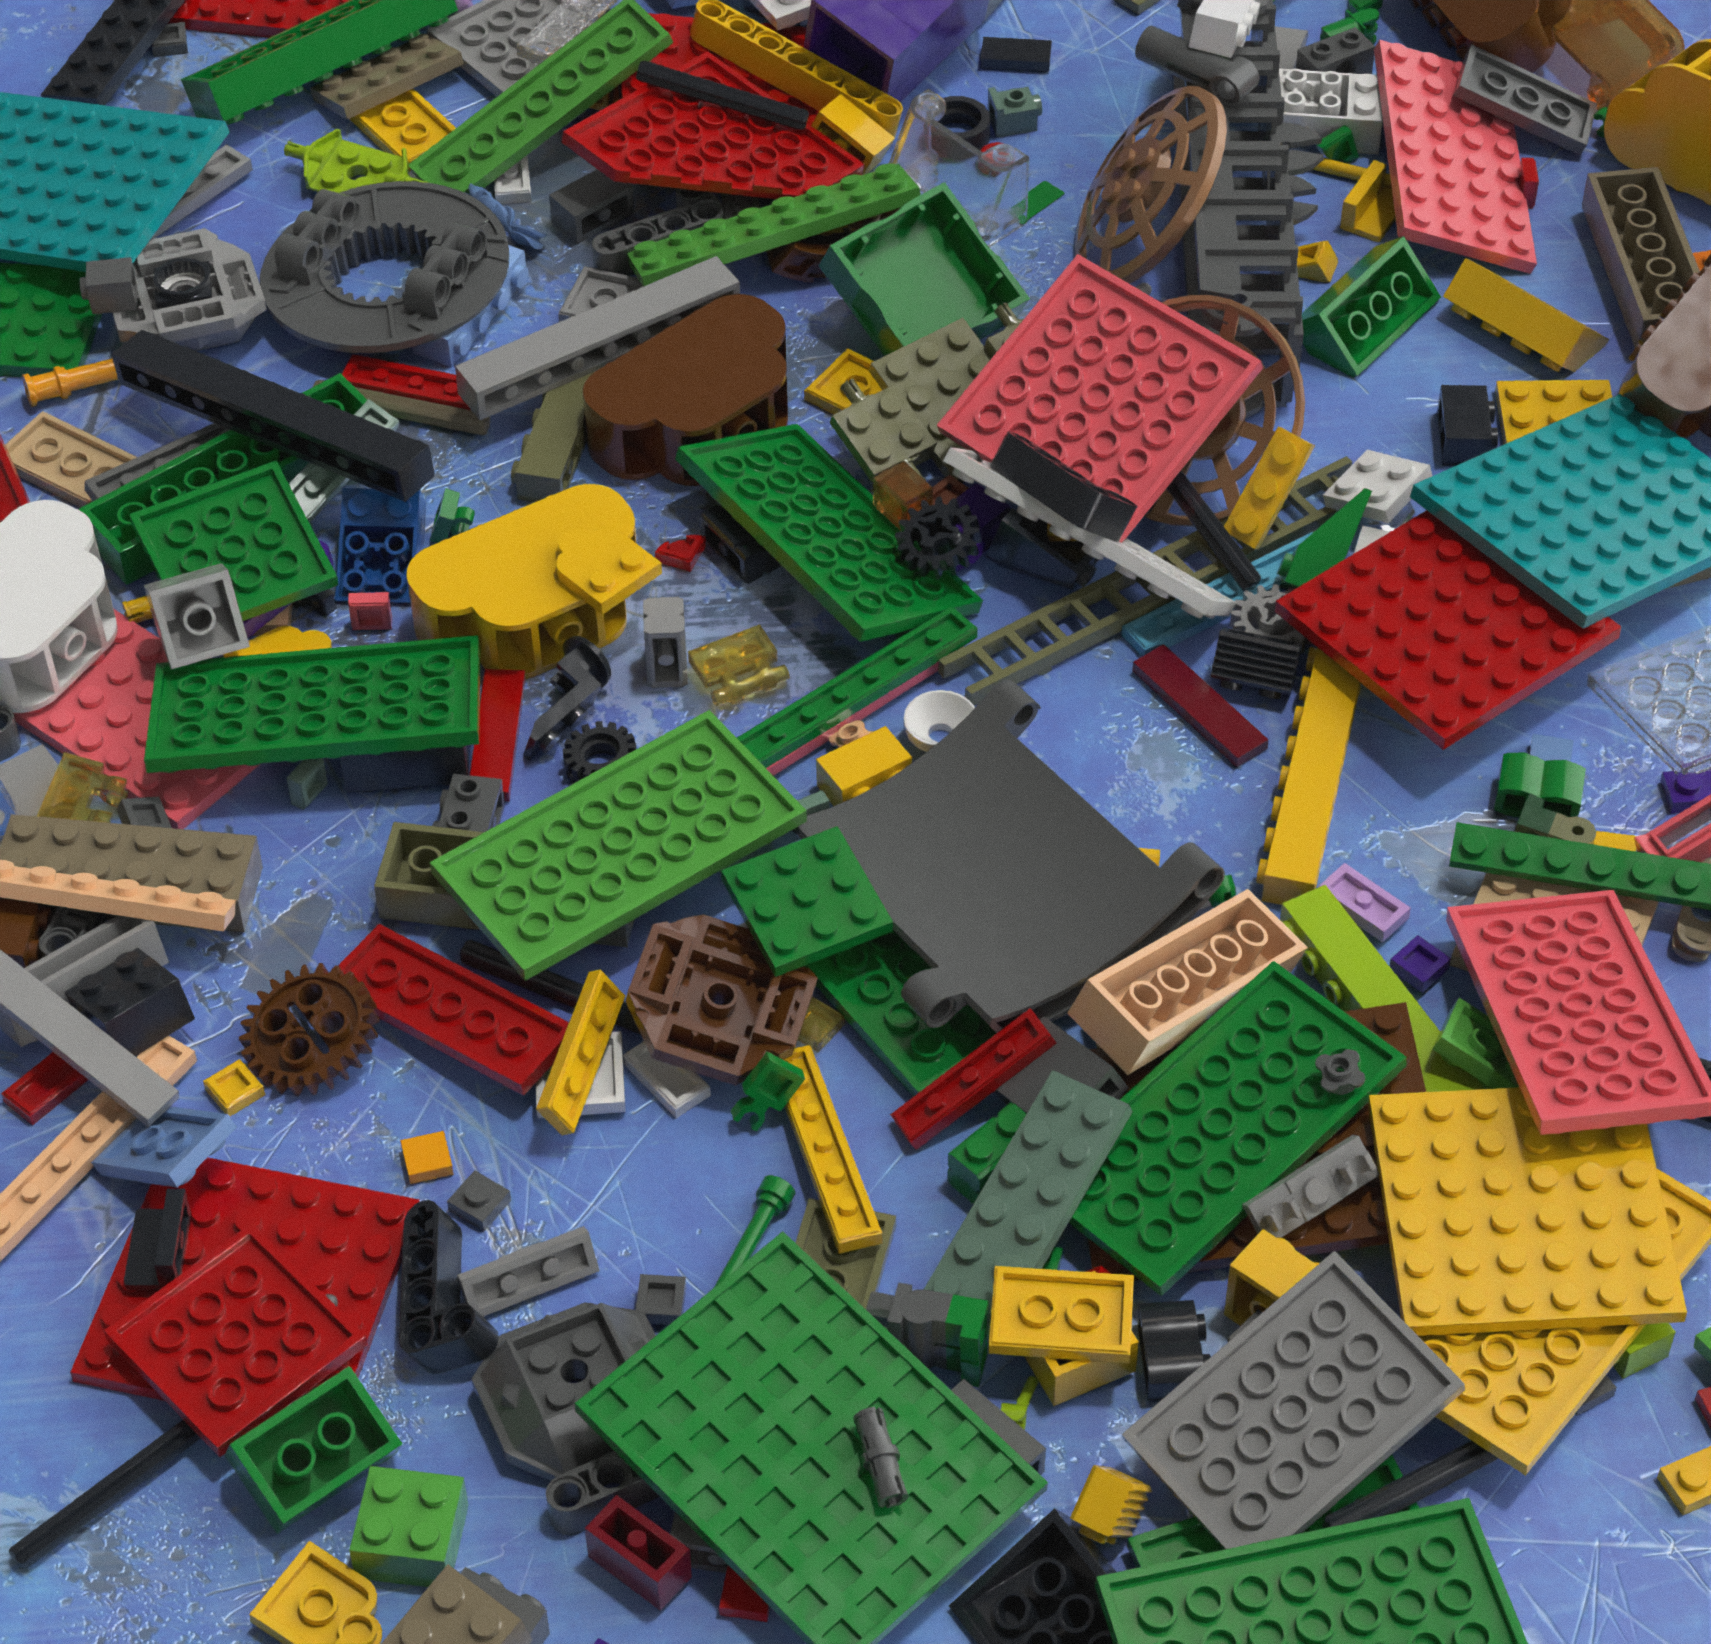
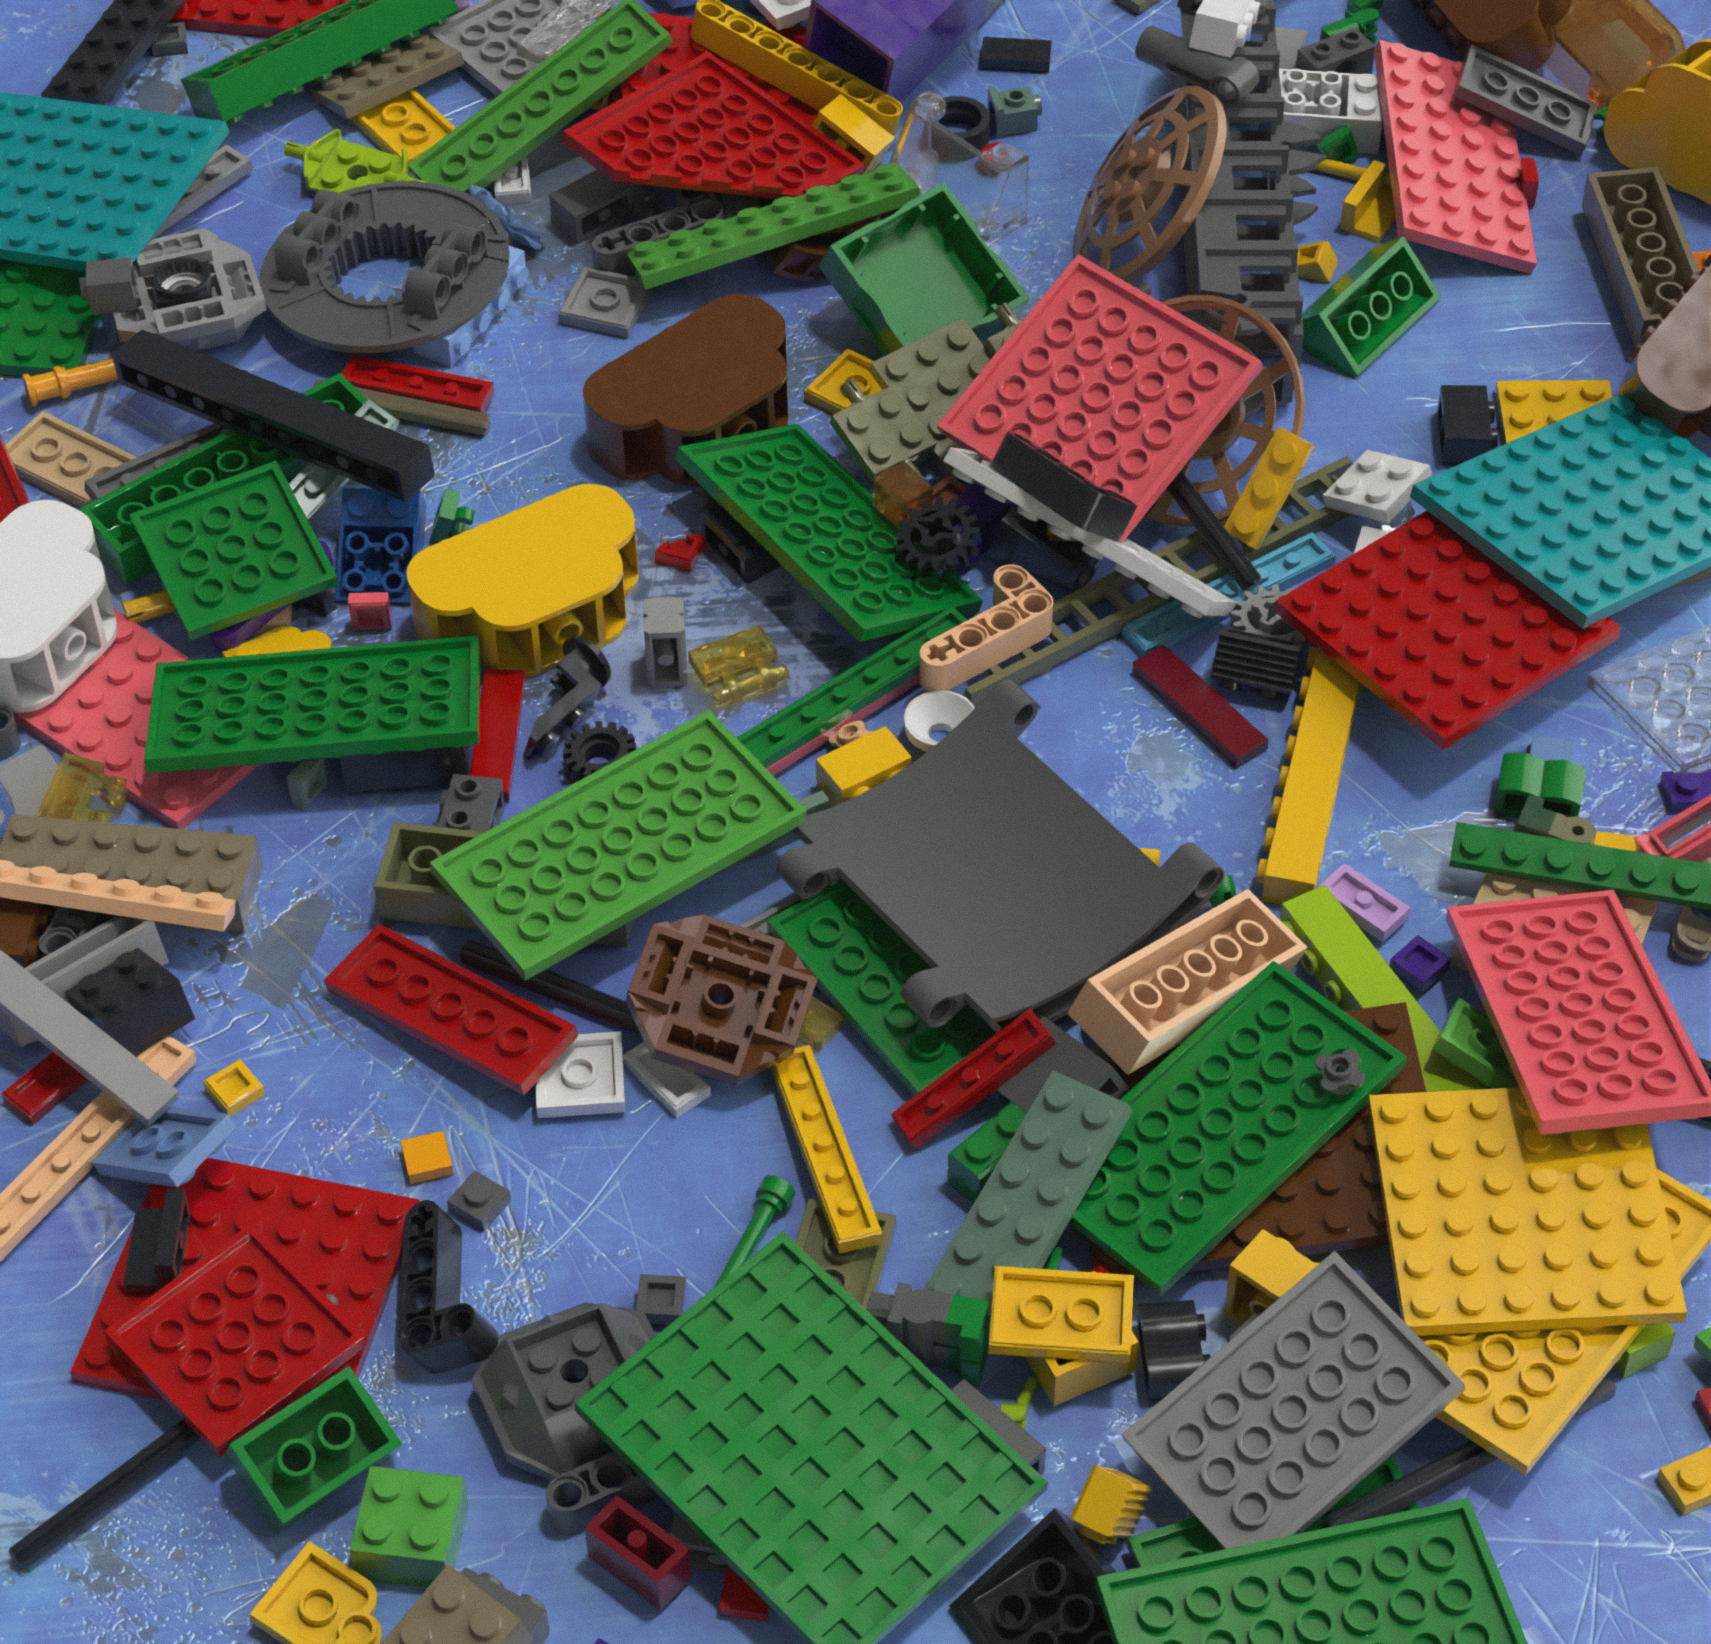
dark grey plate [116,797,172,828] -> none
light grey slope [144,563,250,669] -> none
reddish brown gear [239,963,380,1097] -> none
light grey brick [455,256,740,420] -> none
light grey plate [457,1226,600,1316] -> none
olive brick [511,372,594,502] -> none
yellow tile [536,969,625,1136] -> none
yellow plate [556,527,662,615] -> none
black axle [636,60,809,131] -> none
green plate [721,826,893,977] -> none
green plate [730,1052,805,1132] -> none
dark grey pin [853,1407,909,1508] -> none
green sticker [1002,181,1065,224] -> none
light grey plate [1242,1135,1380,1238] -> none
green slope [1277,488,1372,590] -> none
yellow slope [1443,258,1609,373] -> none
none -> light nougat beam [919,564,1053,692]

